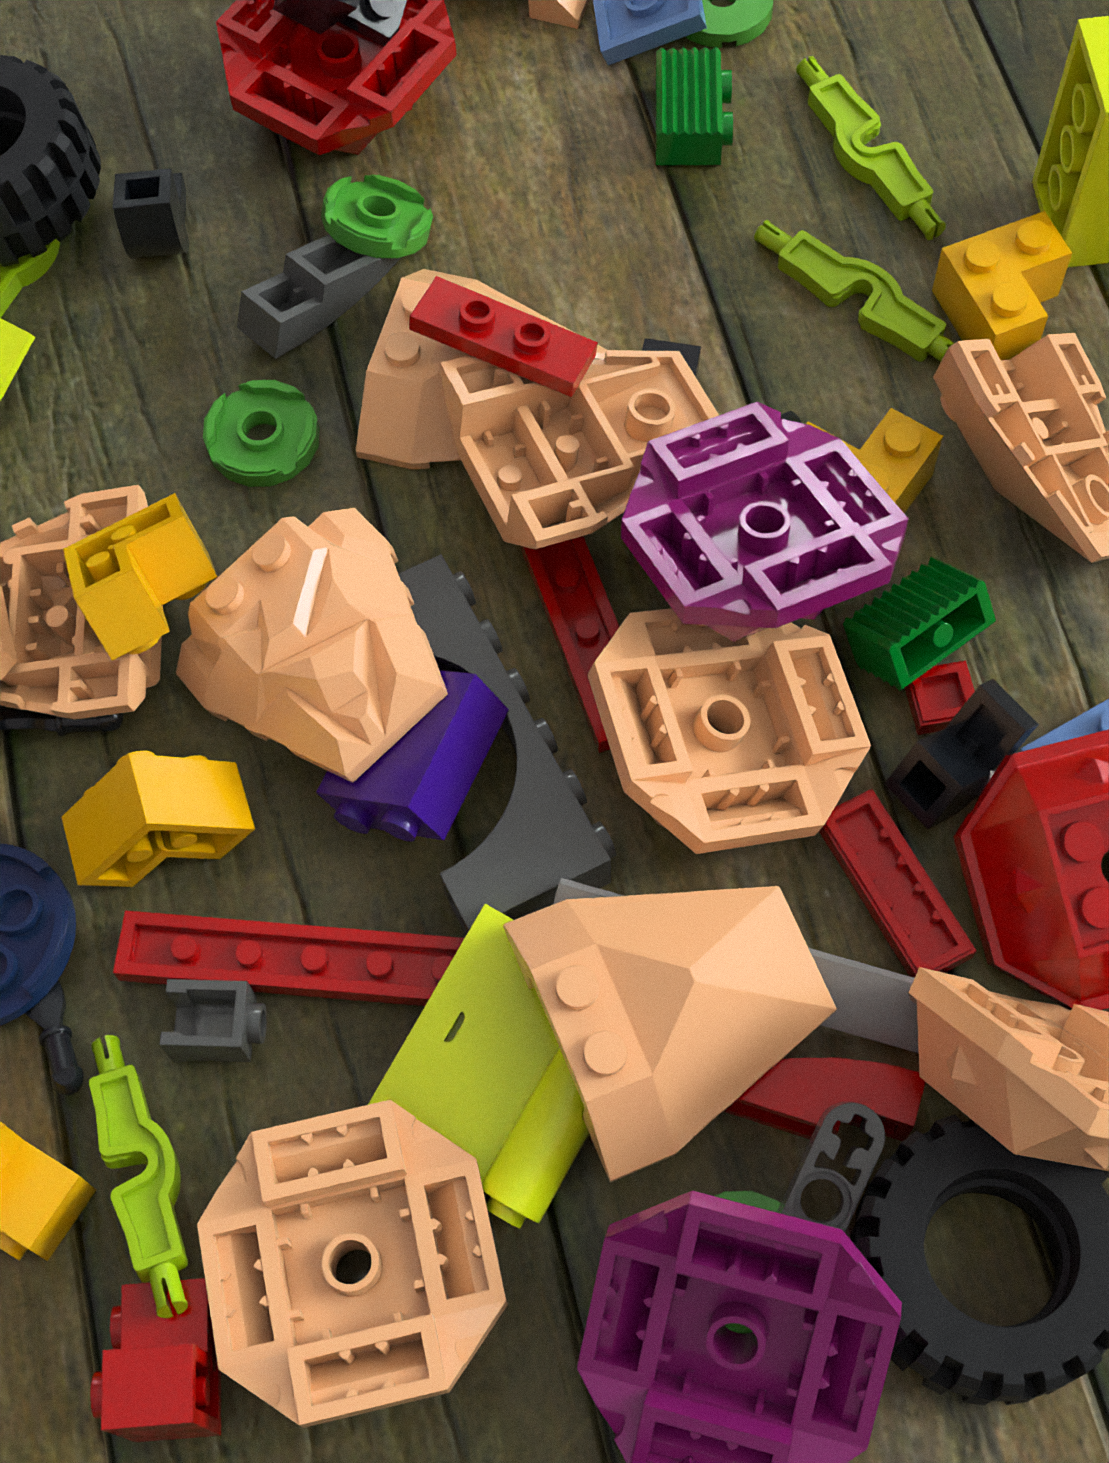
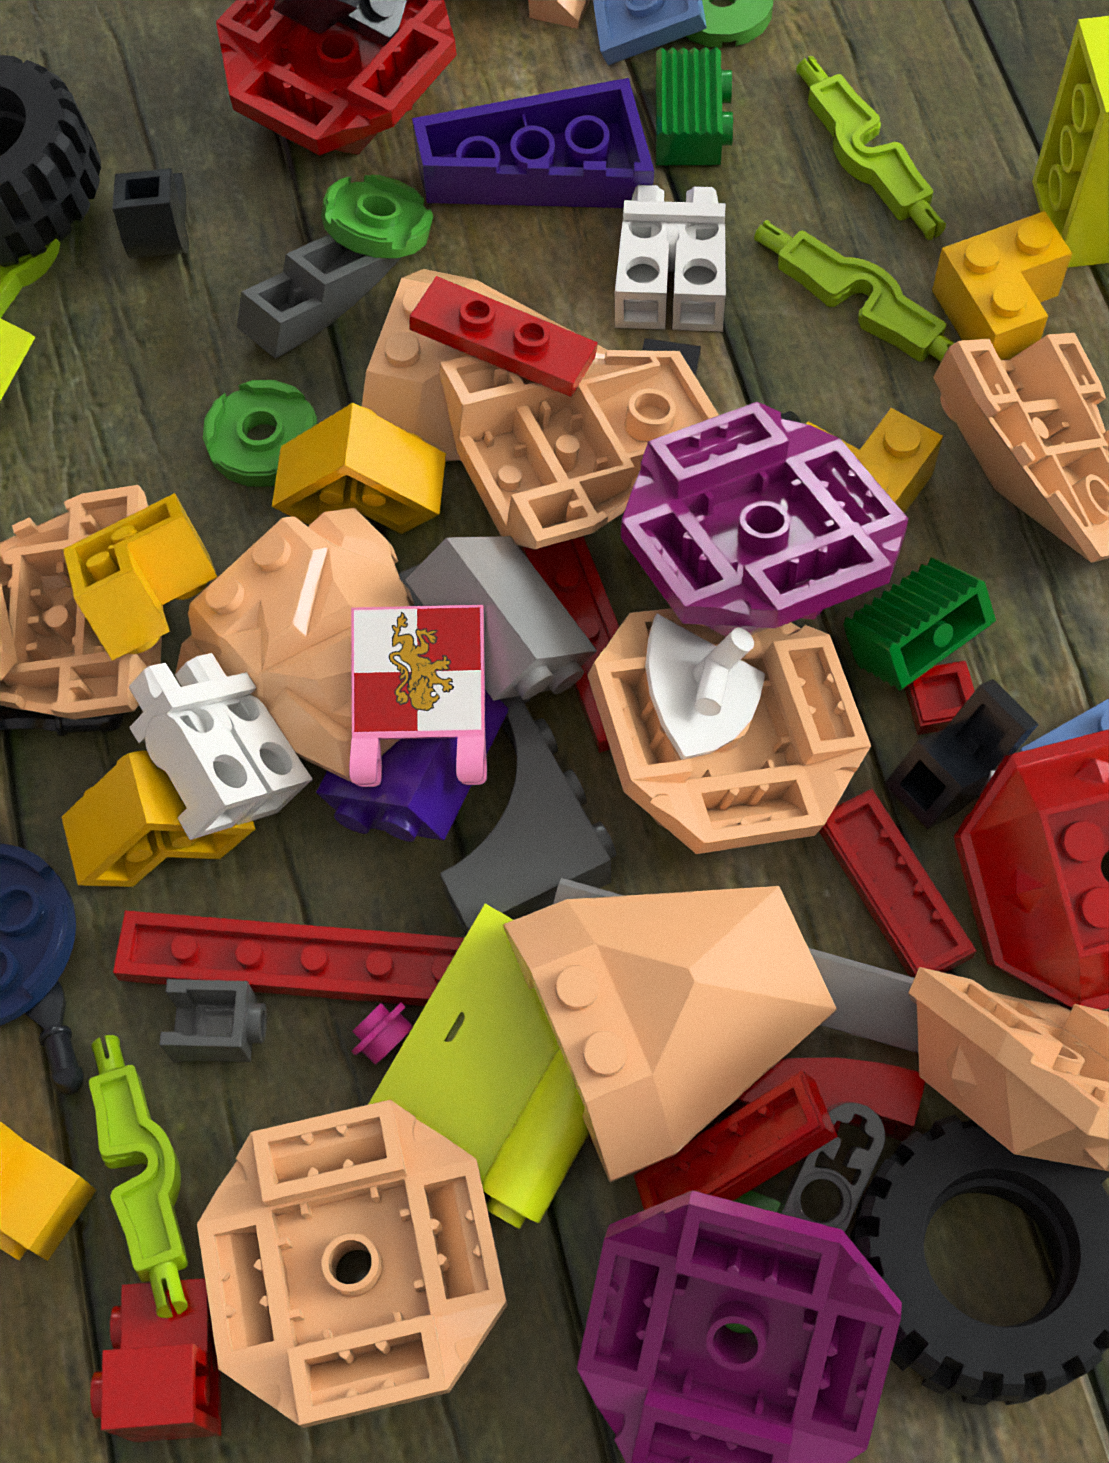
none -> white hips [129,653,313,840]
none -> yellow brick [272,403,446,534]
none -> flag [349,605,487,787]
none -> dark pink plate [351,1002,413,1065]
none -> light grey brick [405,536,597,700]
none -> dark purple wedge [412,78,654,208]
none -> white hips [615,185,726,332]
none -> red plate [634,1070,838,1210]
none -> white shield [645,613,765,760]

